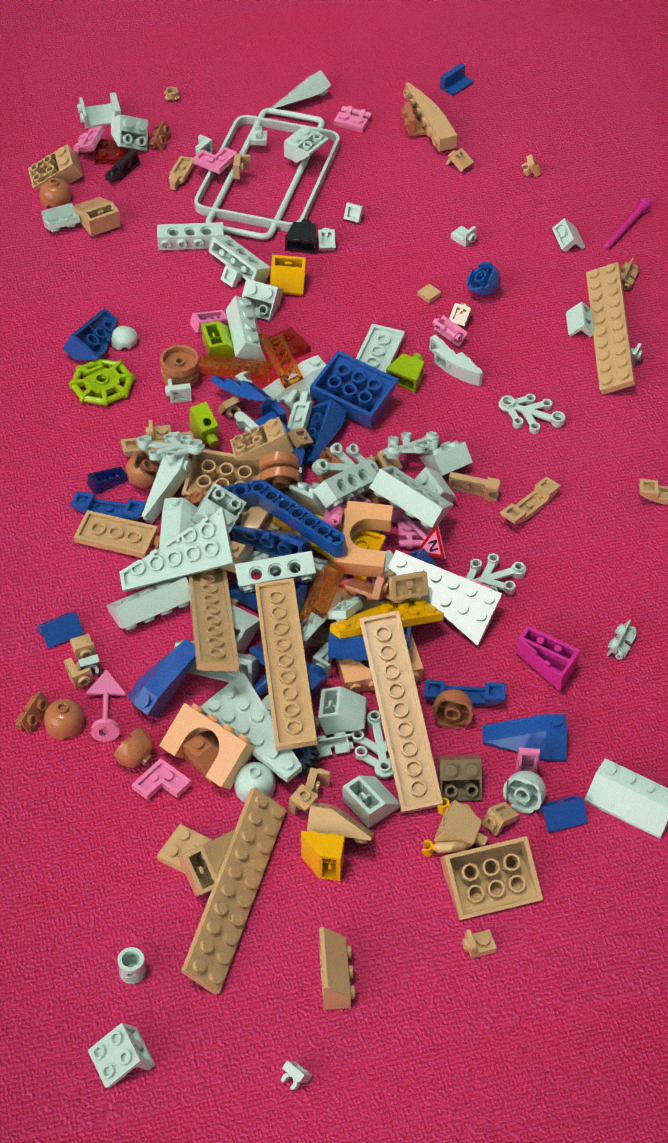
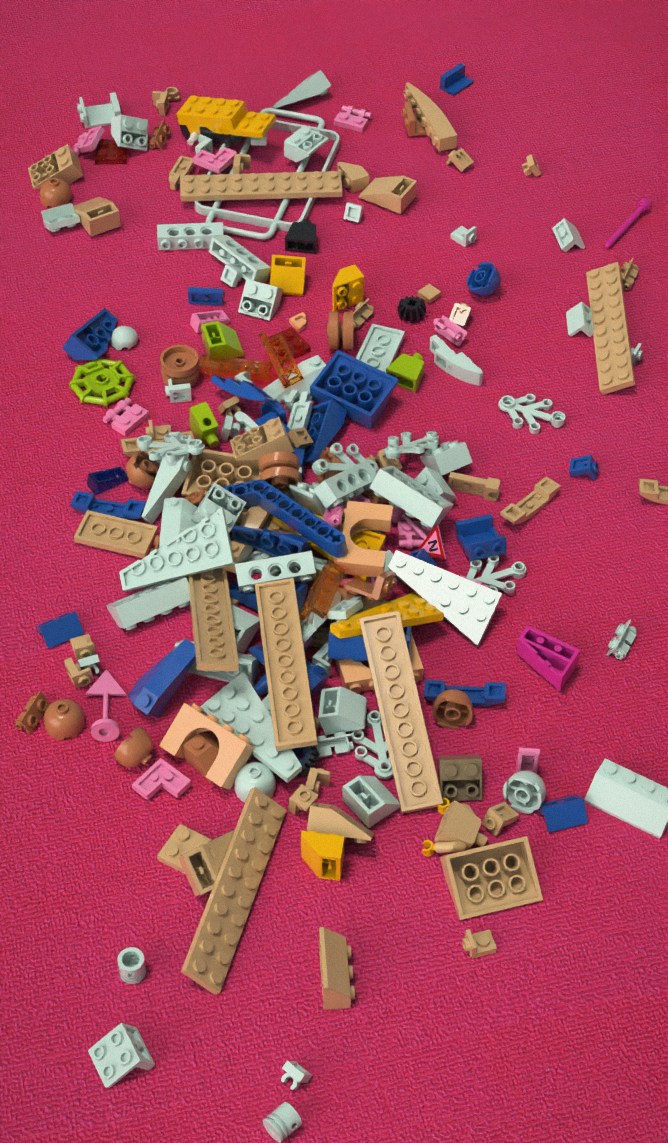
hinge [105,149,140,183] -> none
light aqua slope [226,296,267,366] -> none
light aqua bracket [318,228,336,251] -> none
tan bracket [385,571,429,603] -> none
blue wedge [482,714,567,762] -> none
none -> bright pink plate [102,398,149,436]
none -> tan bracket [152,91,169,116]
none -> yellow piece [176,95,277,145]
none -> tan plate [180,171,342,201]
none -> blue panel [188,287,224,306]
none -> light aqua tile [220,415,240,441]
none -> light aqua piece [262,1102,302,1143]
none -> light nougat tile [289,312,306,333]
none -> nougat wheel [327,311,353,350]
none -> yellow slope [332,264,364,311]
none -> tan slope [336,162,369,193]
none -> tan hinge [350,298,374,330]
none -> tan slope [359,176,417,214]
none -> black gear [397,295,426,323]
none -> blue panel [455,514,507,561]
none -> blue bracket [569,455,599,480]

